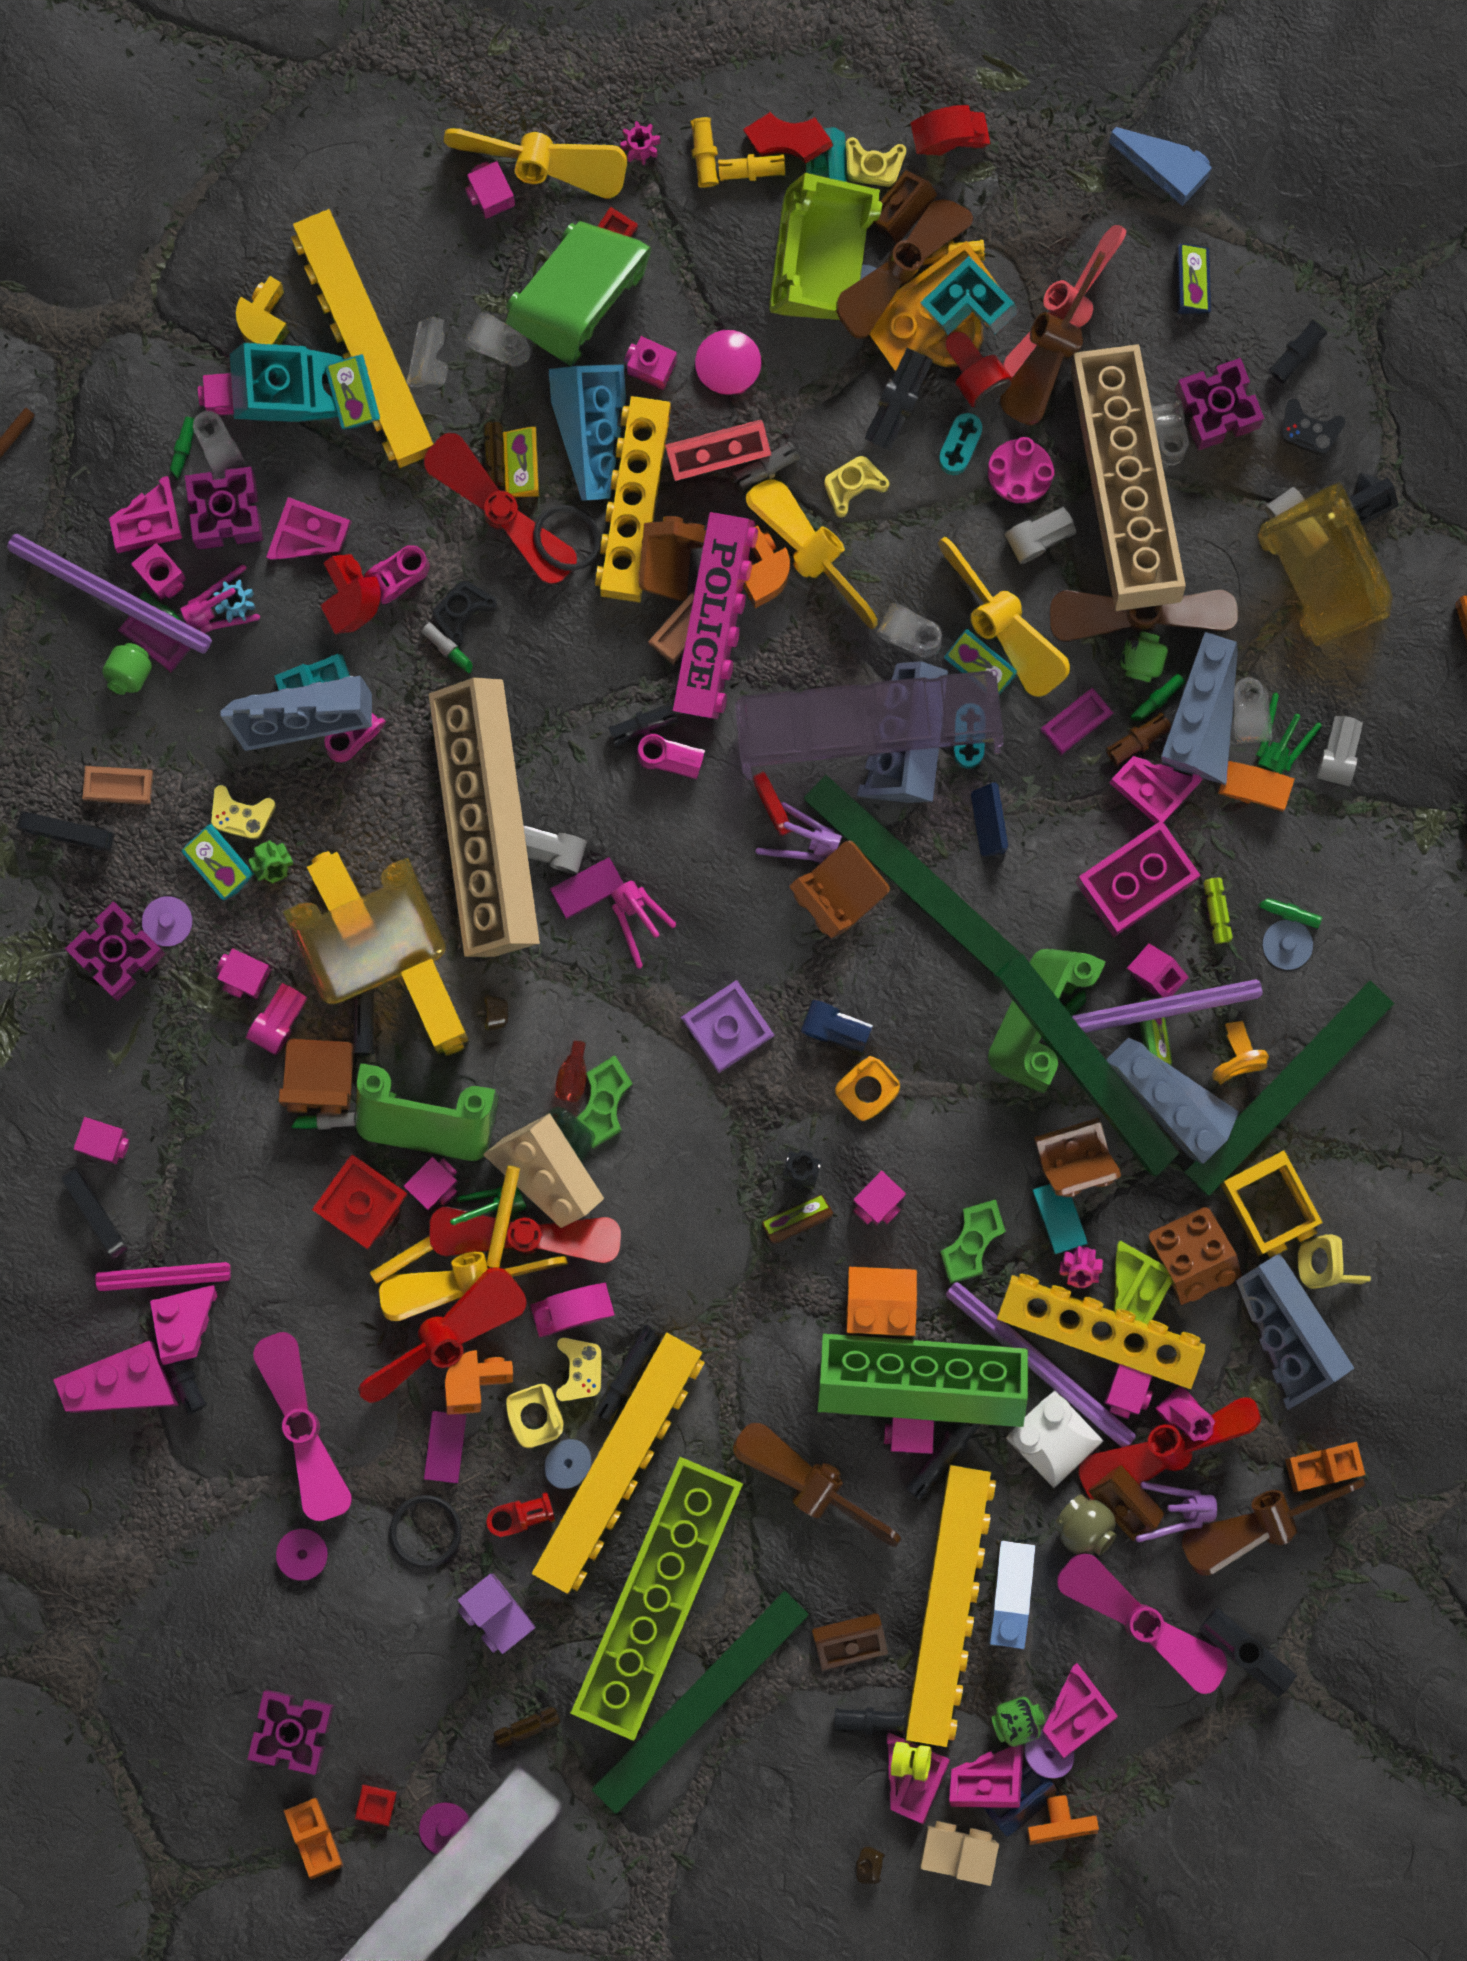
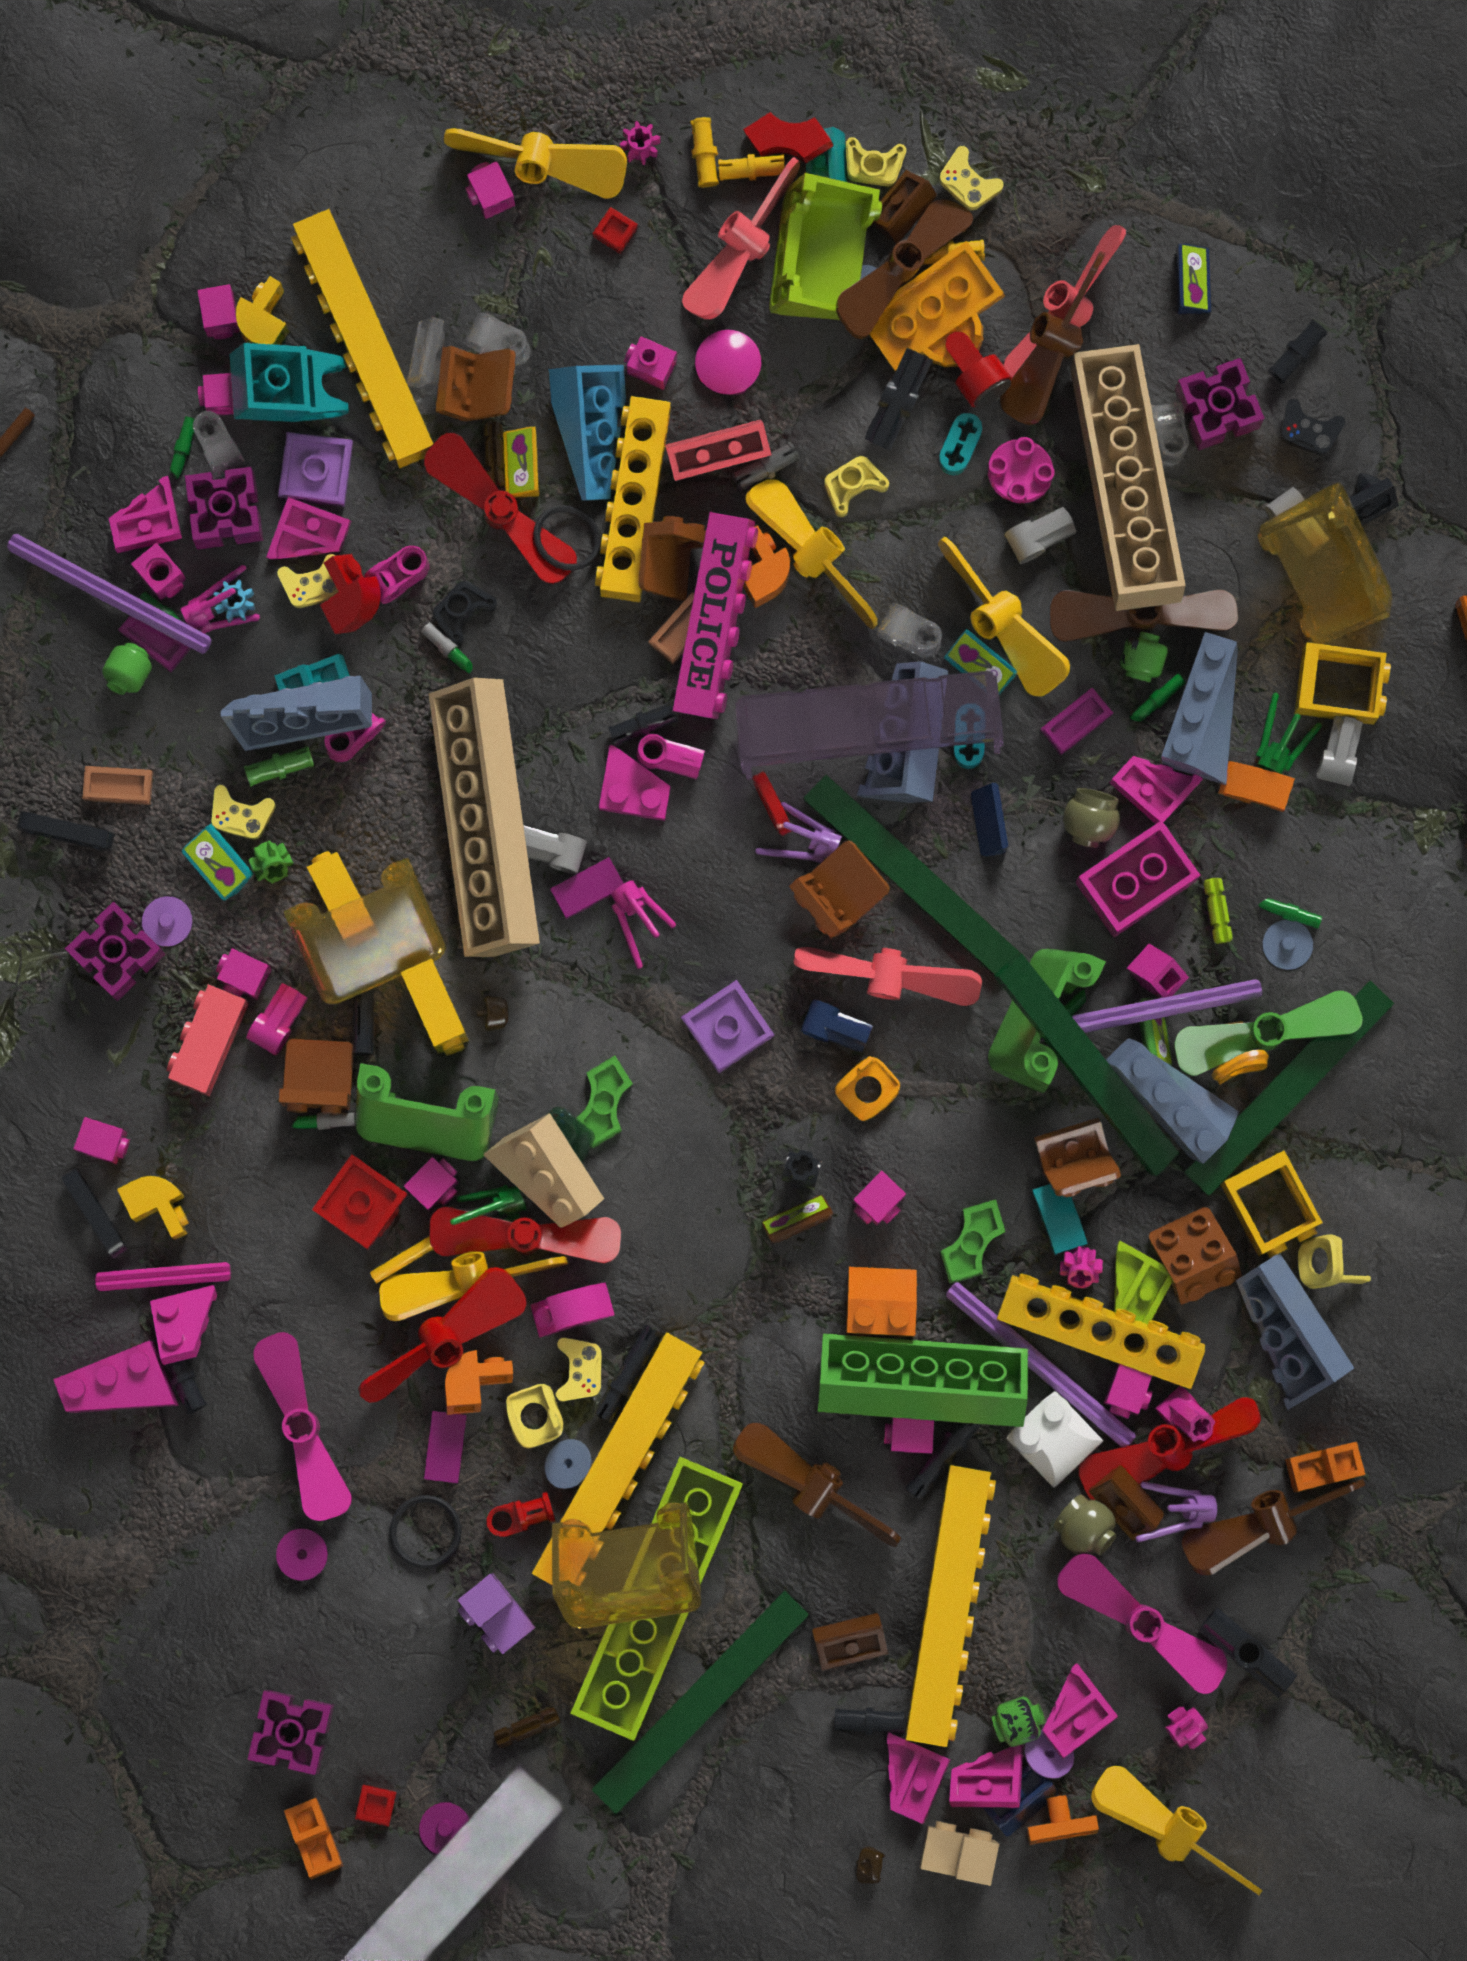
slope [325,354,380,430] -> none
yellow bar [487,1166,520,1268] -> none
bright green windscreen [506,221,651,367] -> none
clear red piece [556,1041,587,1102] -> none
neon yellow wheel [891,1742,932,1781] -> none
red brick [910,105,991,156] -> none
teal brick [920,256,1019,335] -> none
slope [988,1541,1035,1649] -> none
reddish brown pin [1105,713,1172,766] -> none
medium blue slope [1109,127,1212,206] -> none
clear piece [1234,677,1272,744] -> none
none -> yellow brick [117,1176,189,1240]
none -> coral brick [166,984,249,1097]
none -> dark pink brick [197,284,240,339]
none -> bright green pin [244,746,314,787]
none -> light yellow piece [277,554,338,608]
none -> medium lavender tile [278,432,353,507]
none -> dark orange bracket [436,346,516,422]
none -> clear yellow windscreen [552,1502,701,1628]
none -> dark pink wing [599,745,671,821]
none -> coral piece [682,157,800,319]
none -> coral piece [793,947,982,1006]
none -> light yellow piece [939,146,1004,210]
none -> olive piece [1063,788,1120,848]
none -> yellow piece [1091,1766,1263,1896]
none -> dark pink gear [1165,1706,1208,1750]
none -> bright green piece [1174,991,1363,1076]
none -> yellow window [1294,642,1391,725]

